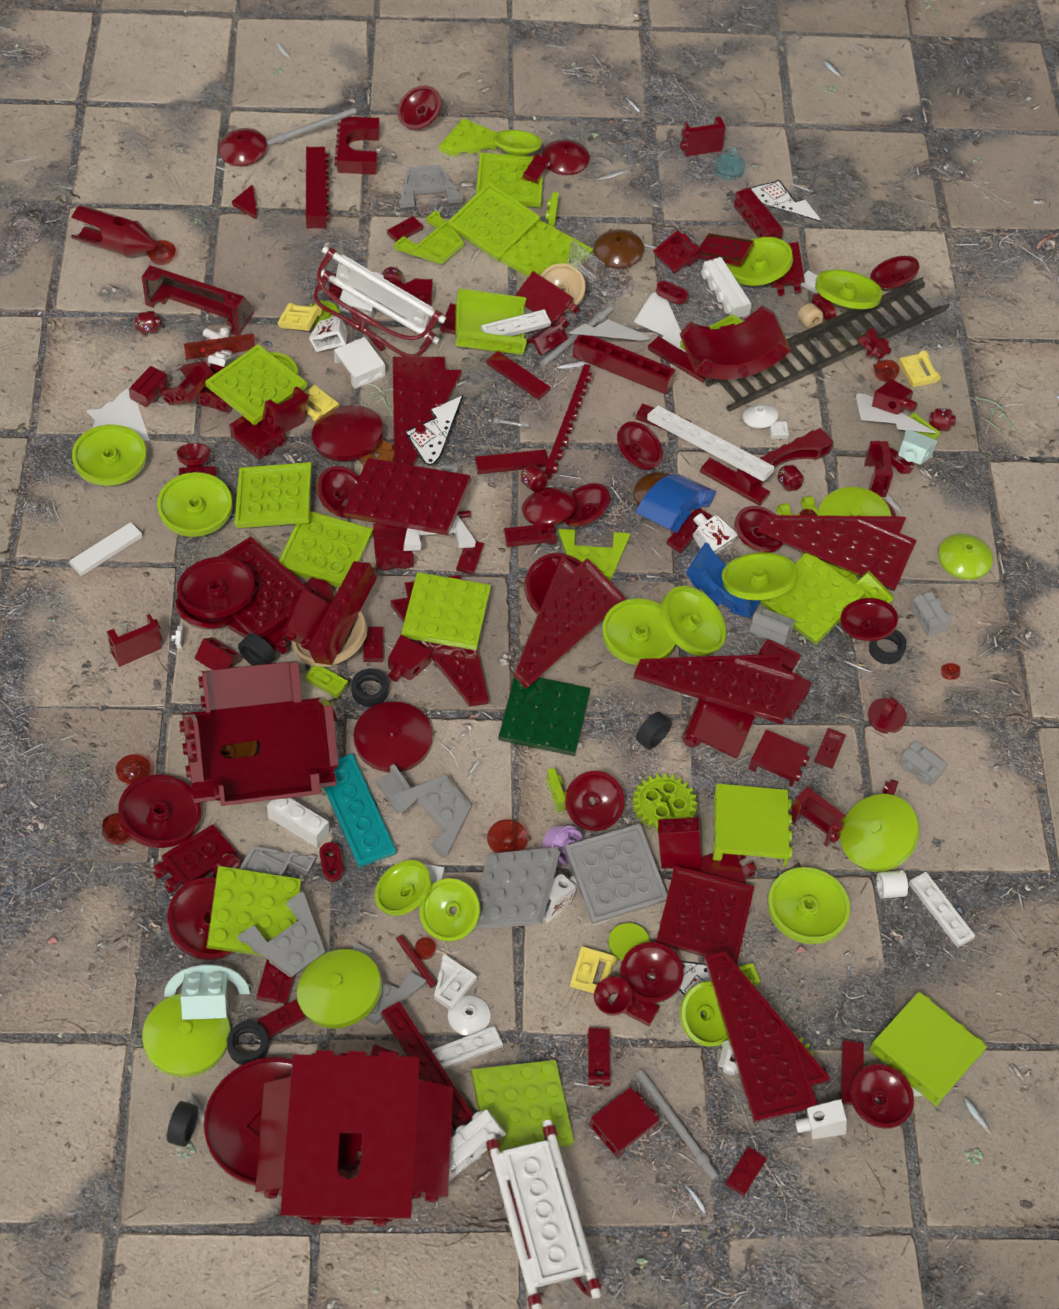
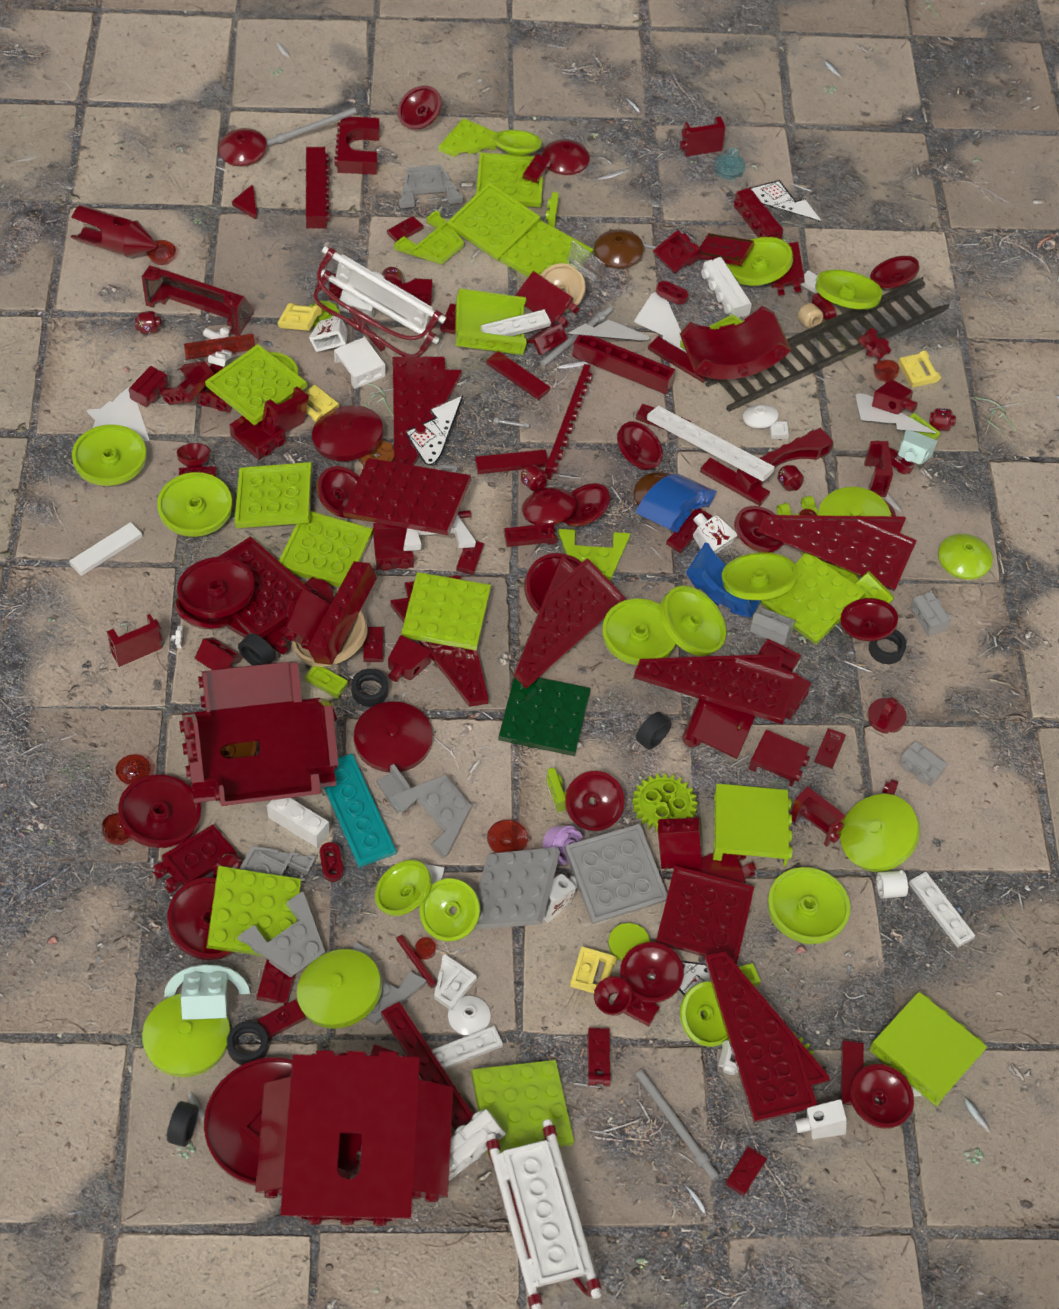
dark red panel [589,1087,659,1159] -> none
clear red tile [941,663,961,680] -> none

